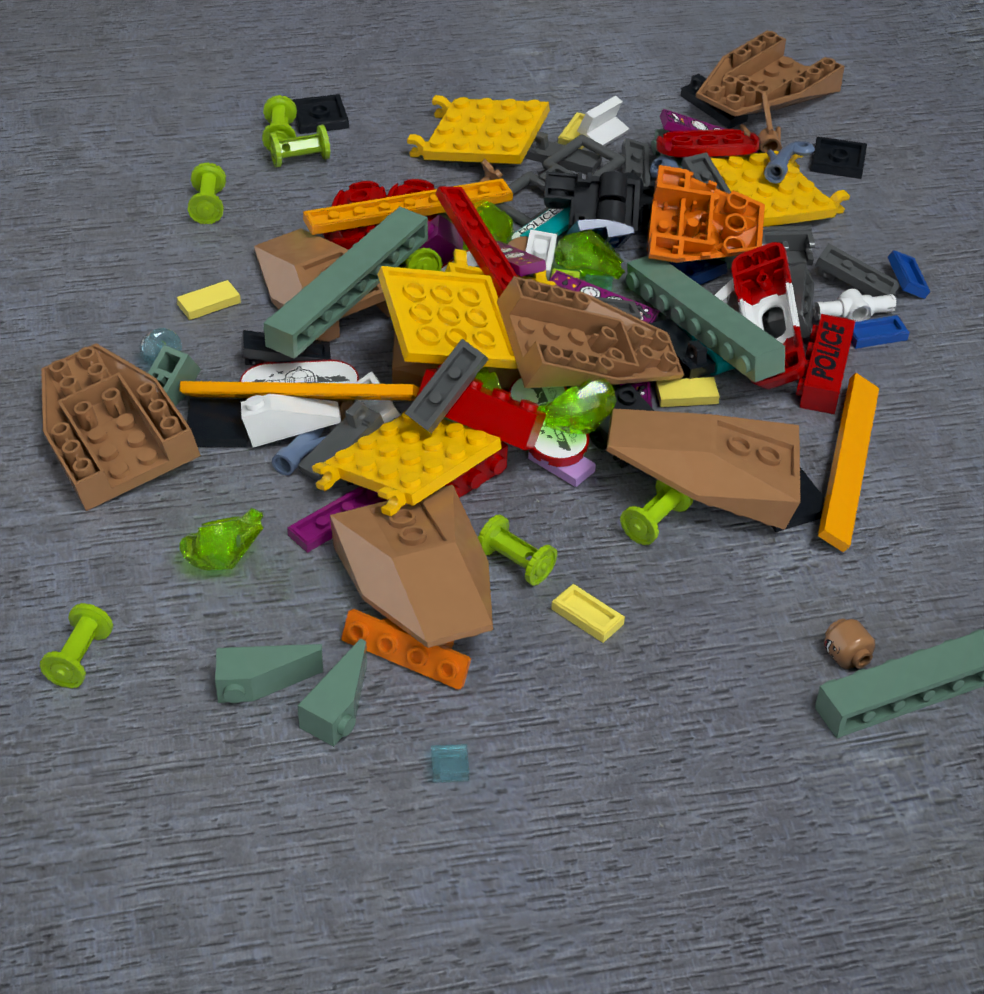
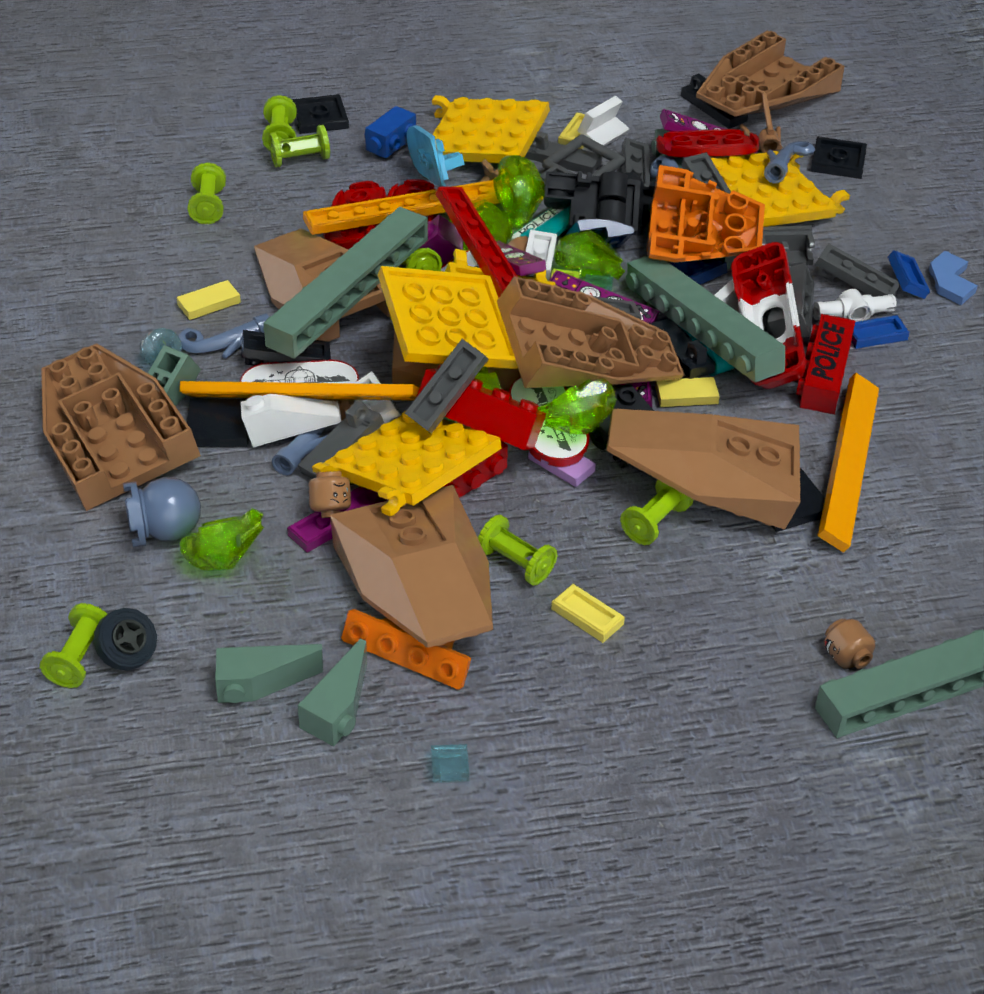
none -> black wheel [94,608,157,671]
none -> sand blue tile [123,477,201,547]
none -> sand blue plant [177,313,269,359]
none -> medium nougat head [308,471,351,518]
none -> blue brick [364,106,416,158]
none -> medium azure piece [407,125,465,187]
none -> clear neon green helmet [493,155,545,229]
none -> medium blue tile [929,251,978,305]

